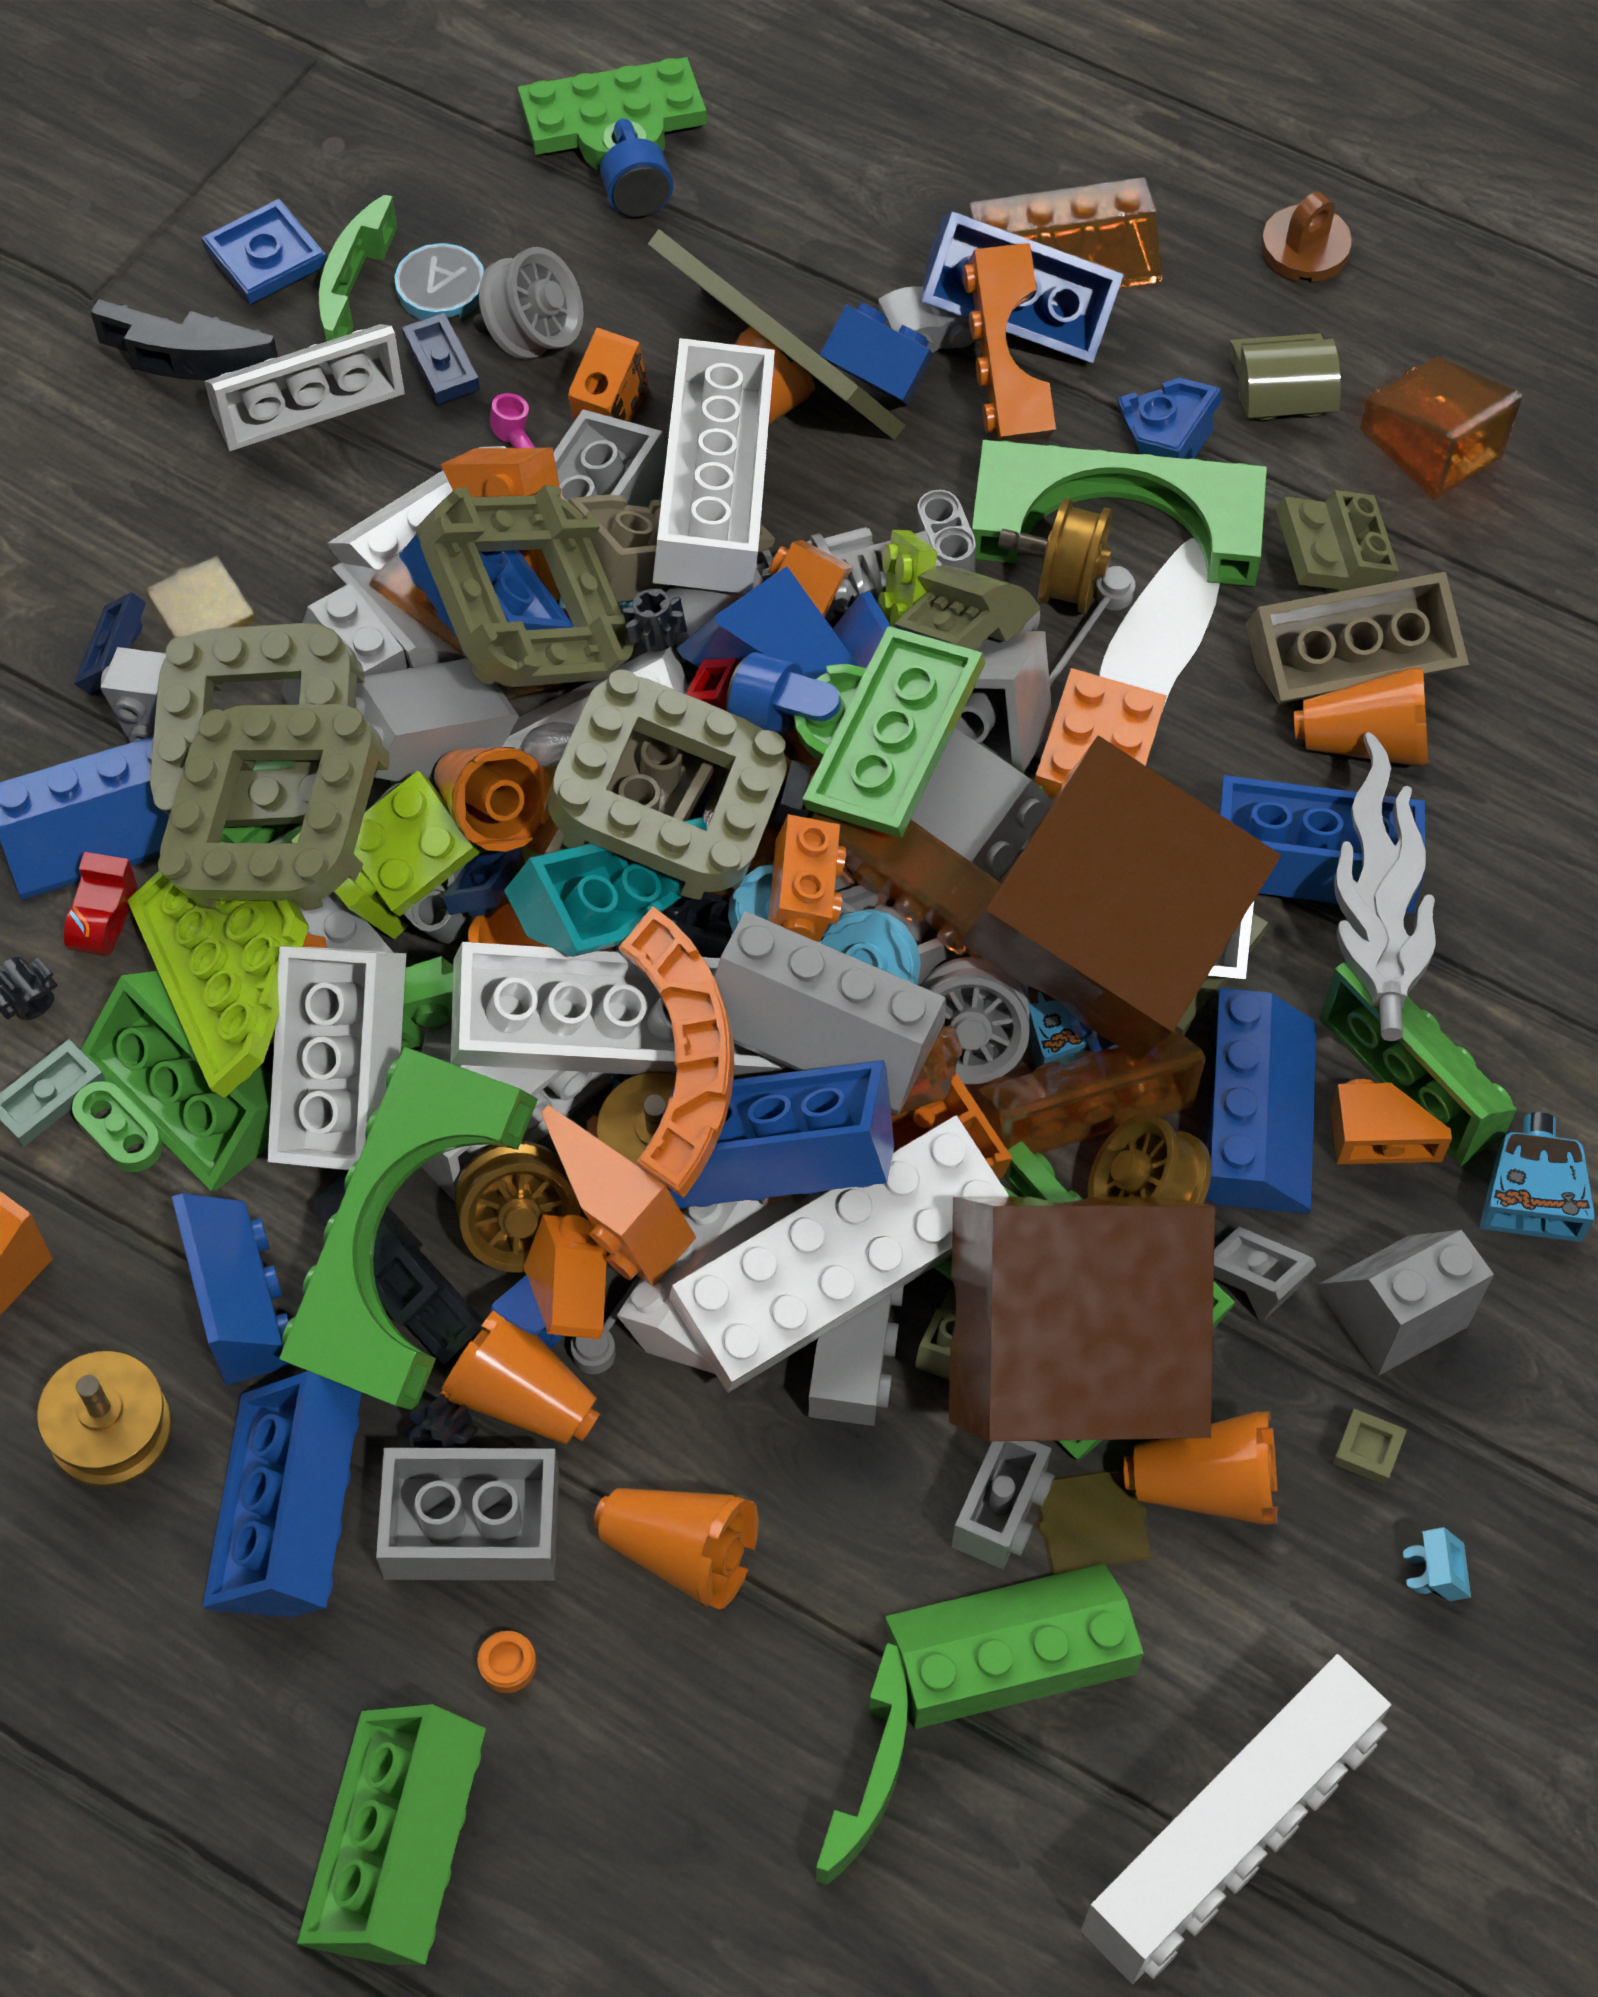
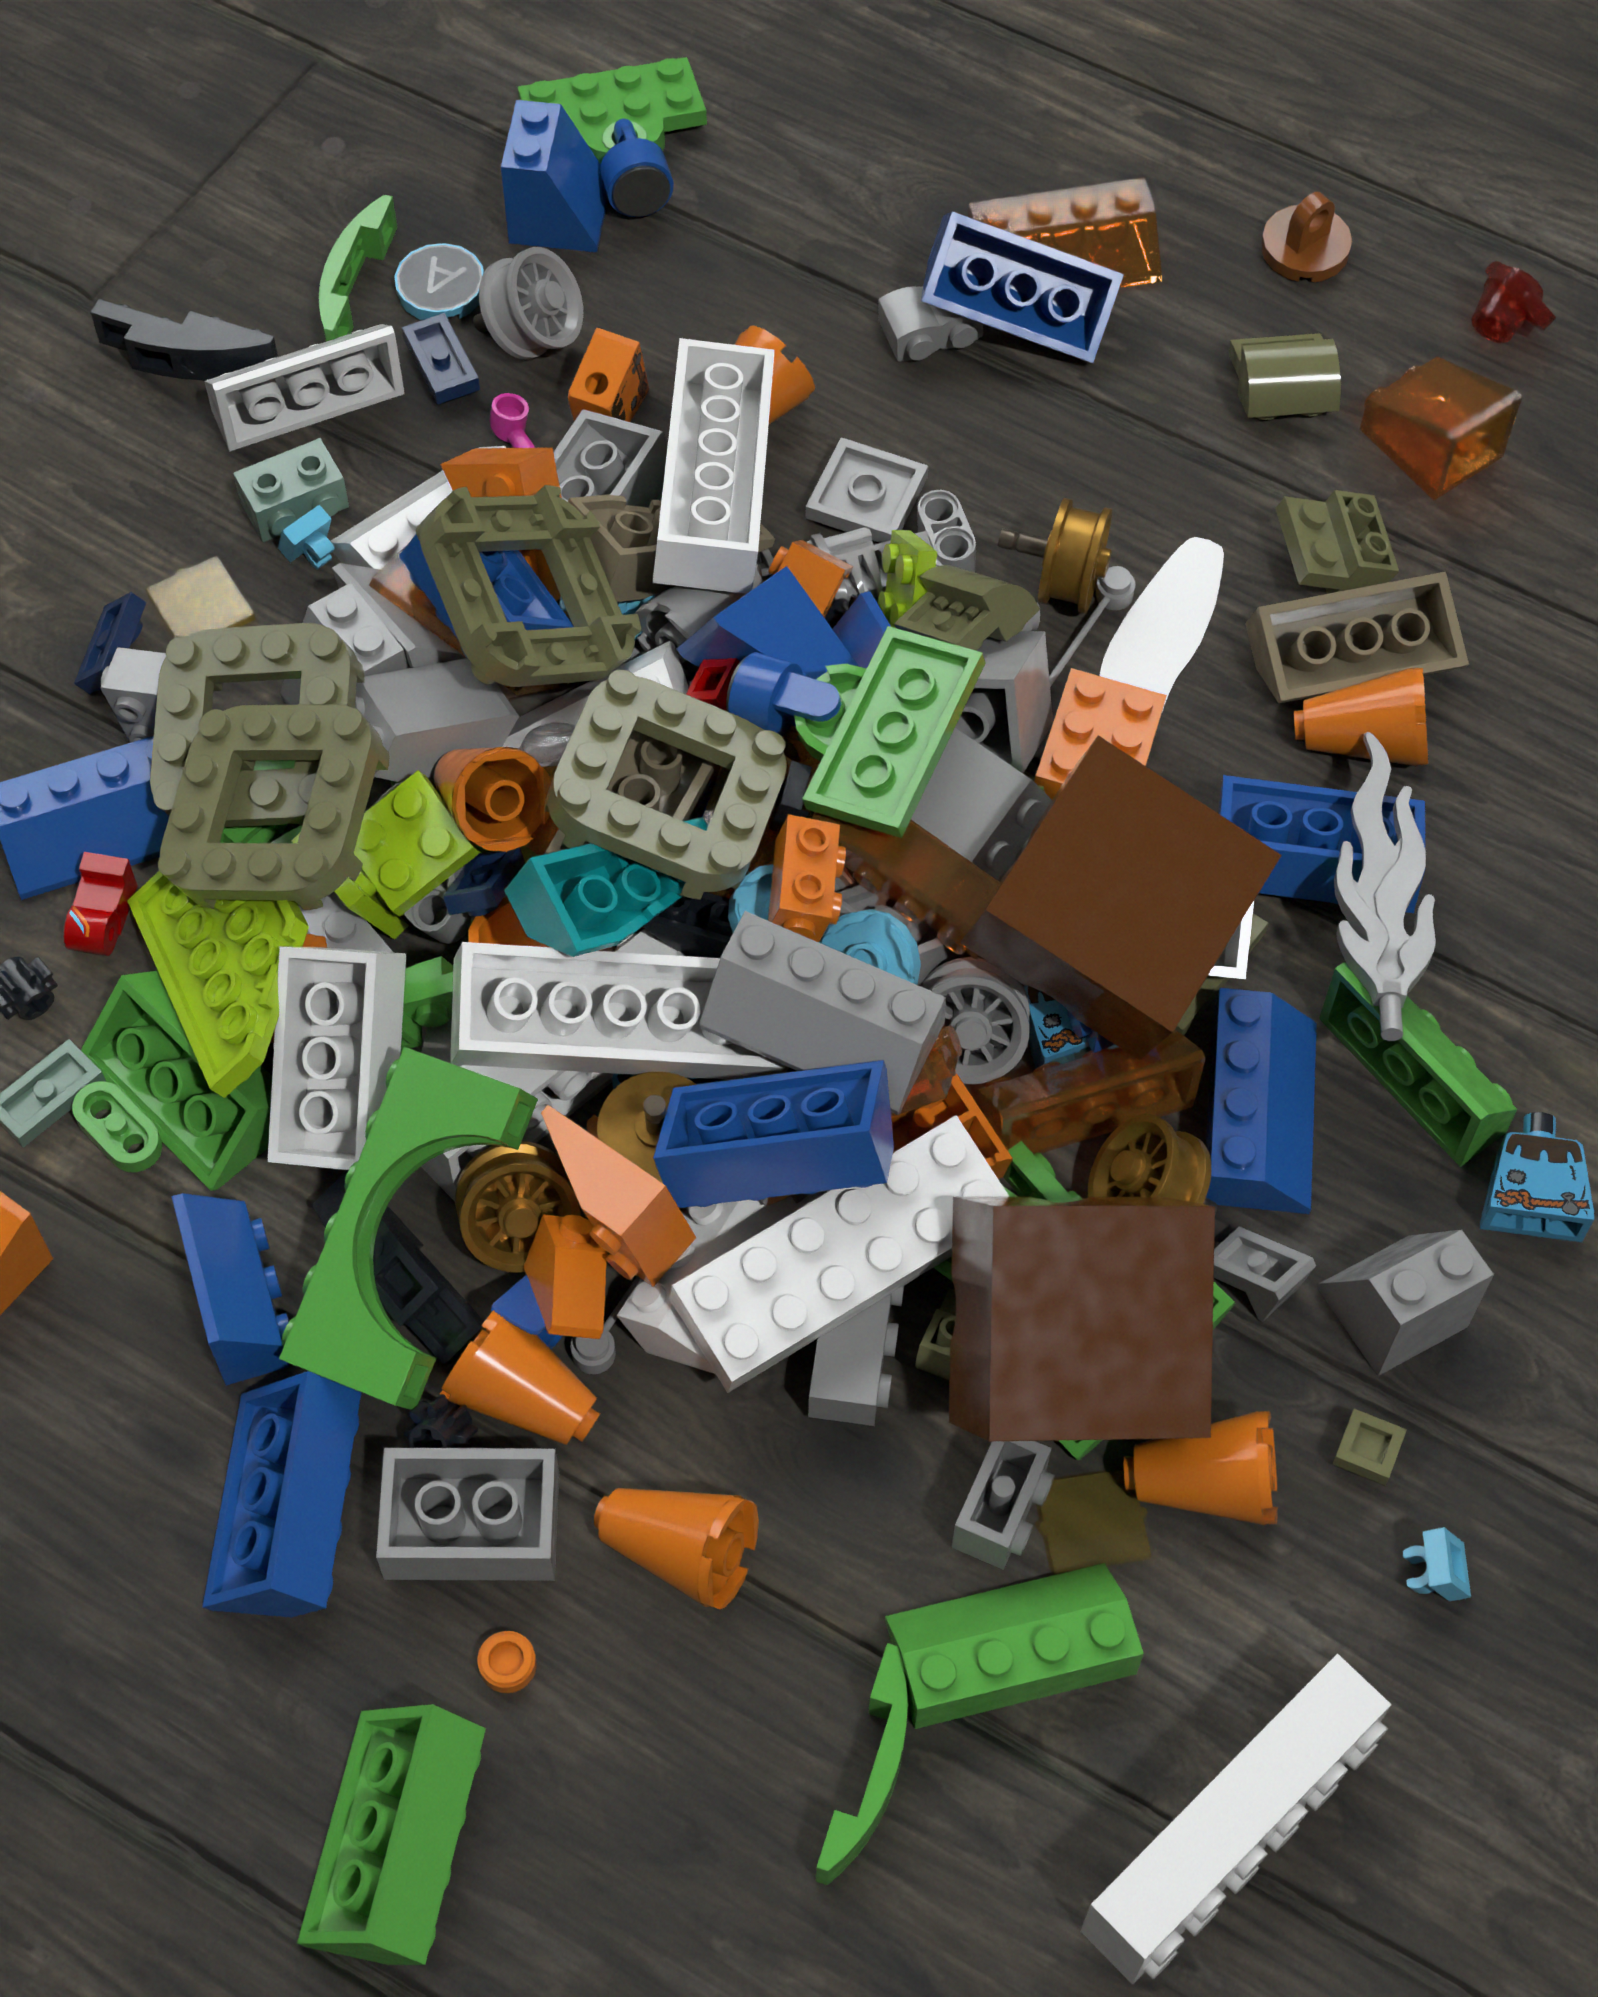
pearl gold wheel [37,1351,172,1487] -> none
plate [201,199,327,304] -> none
orange tile [618,906,734,1198] -> none
black gear [623,589,687,652] -> none
olive tile [648,229,906,440] -> none
blue brick [820,302,934,405] -> none
orange arch [963,243,1056,442] -> none
arch [972,440,1267,586] -> none
blue plate [1117,377,1223,459] -> none
orange slope [1330,1079,1452,1165] -> none
none -> sand green brick [233,438,349,542]
none -> medium azure tile [278,504,335,570]
none -> blue slope [501,100,608,252]
none -> light grey plate [805,437,928,543]
none -> clear red piece [1471,261,1556,343]

